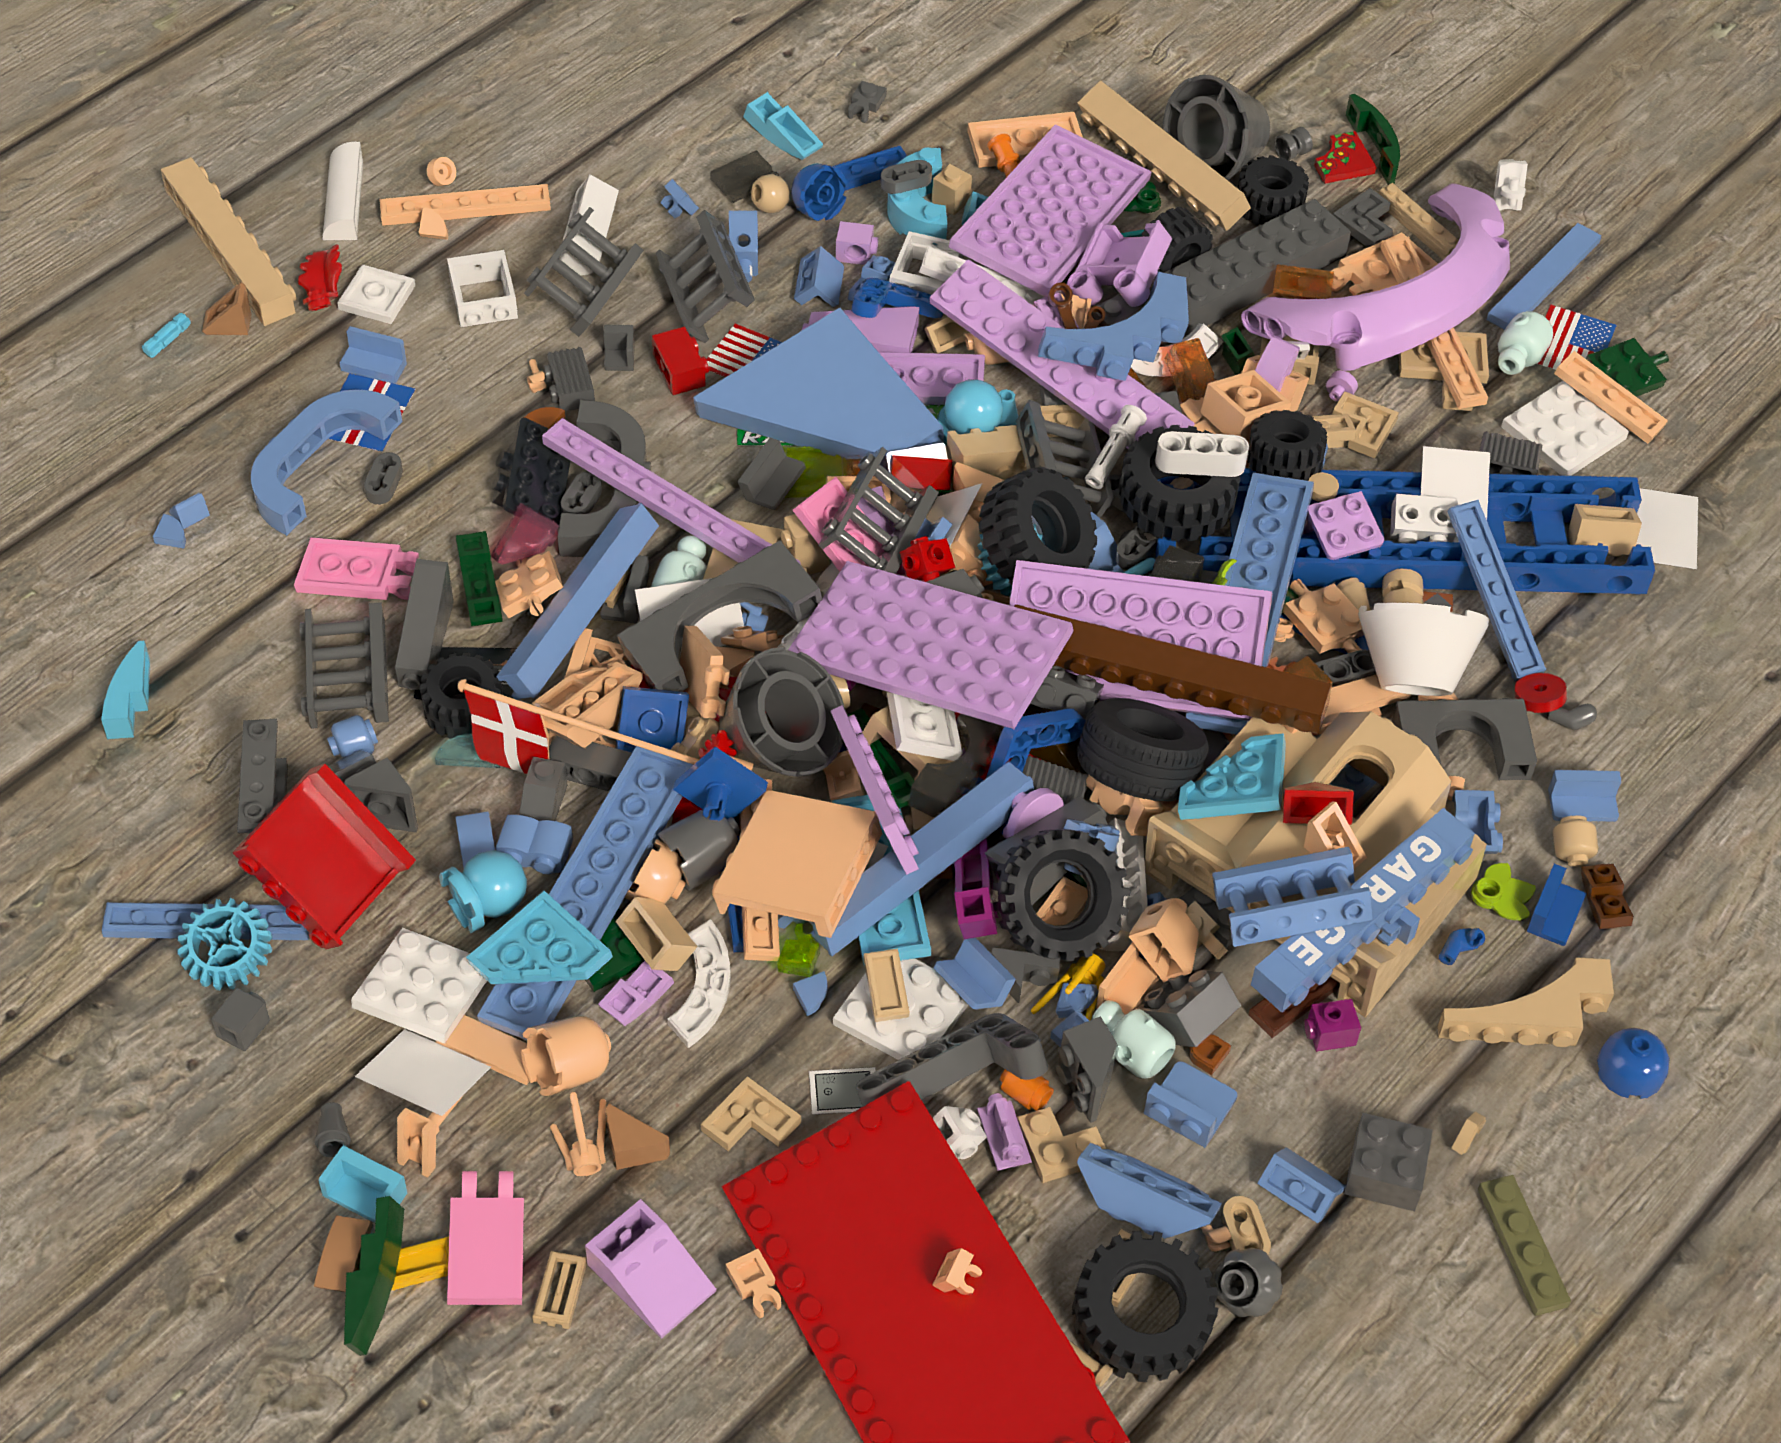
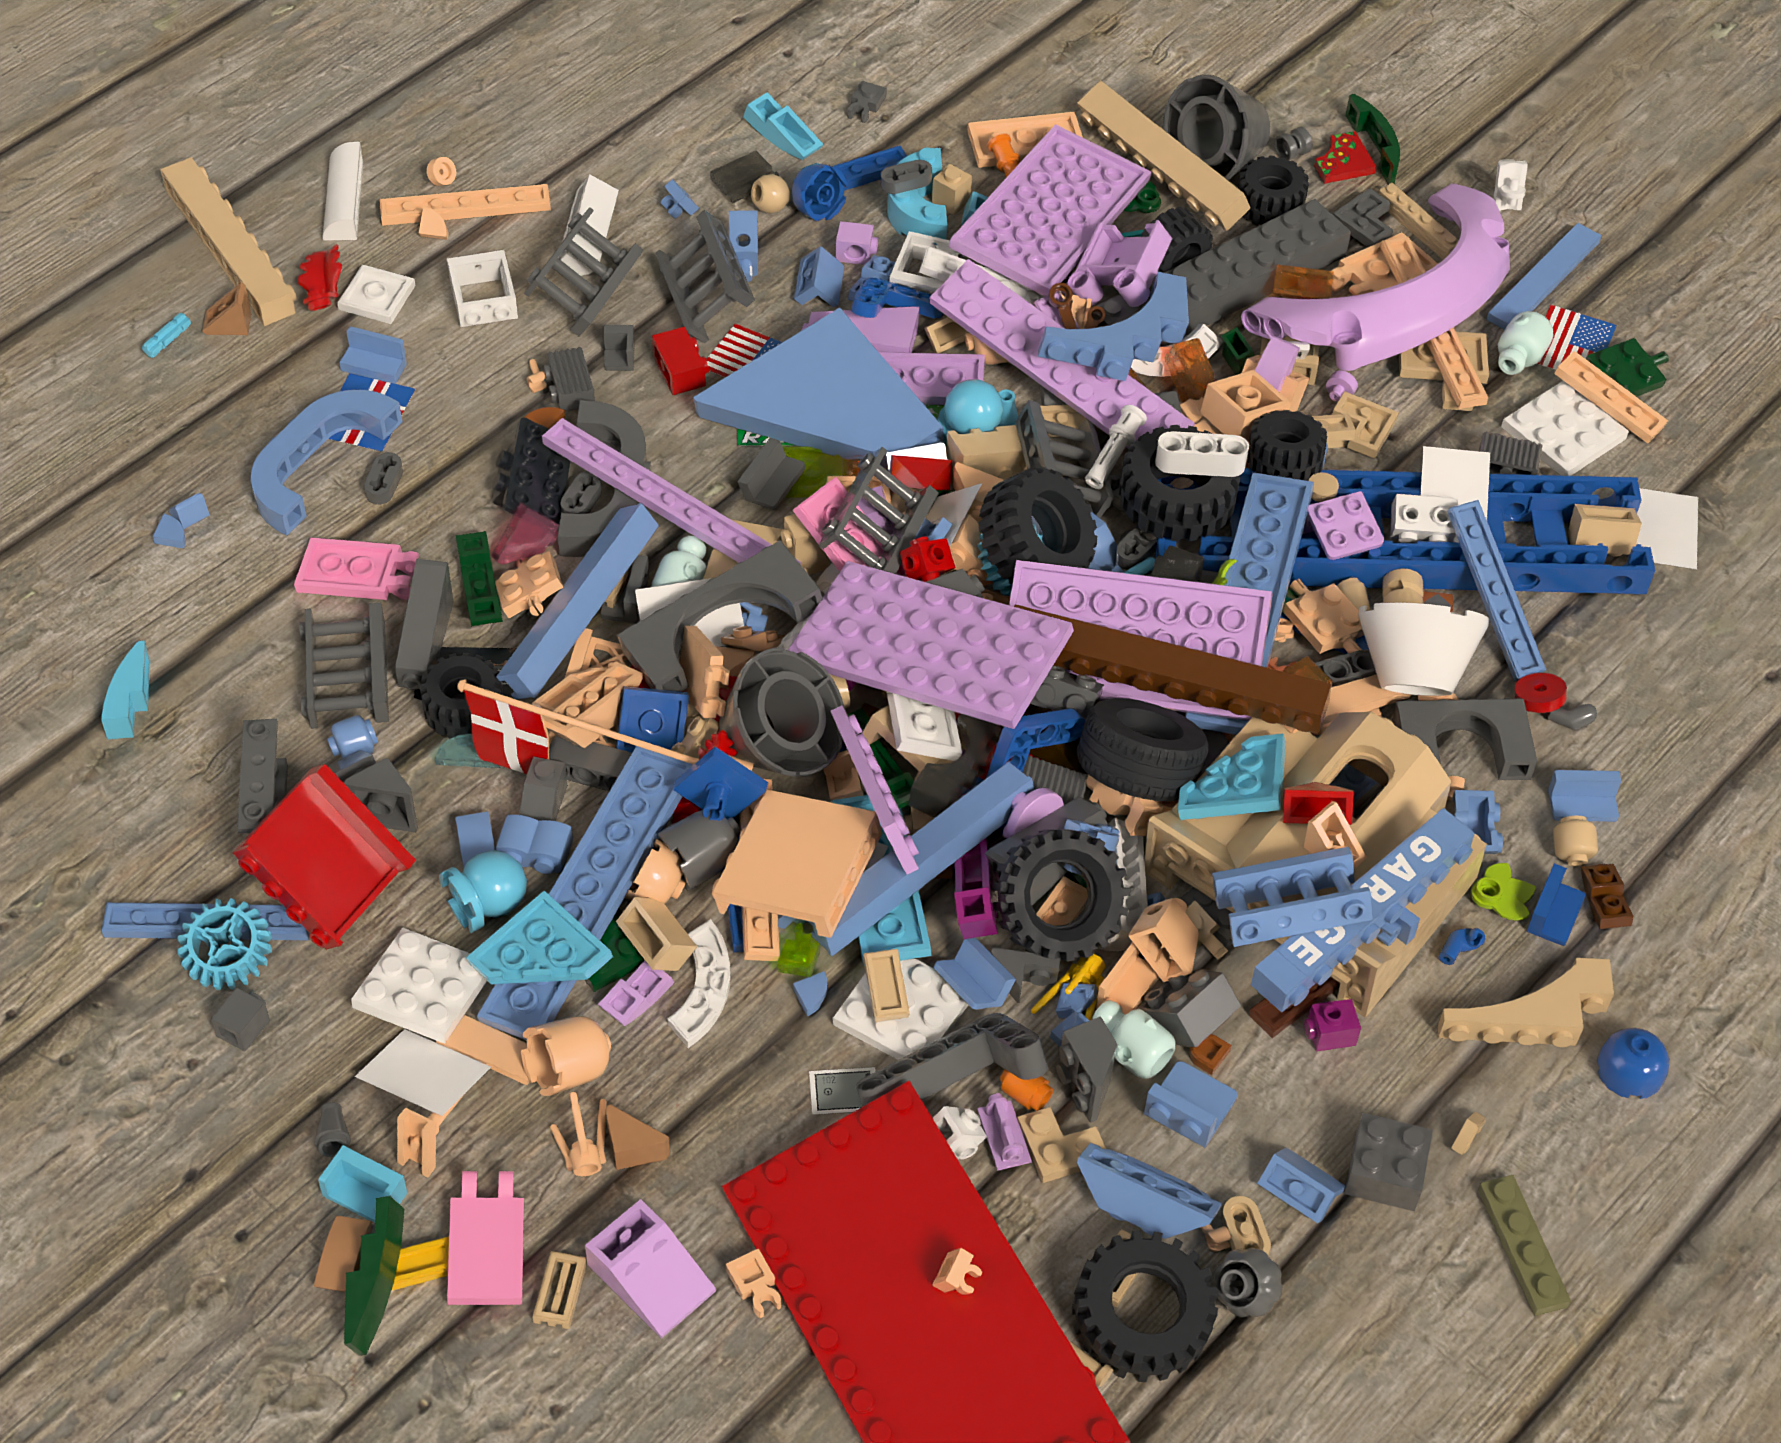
tan plate [701,1076,801,1151] -> none

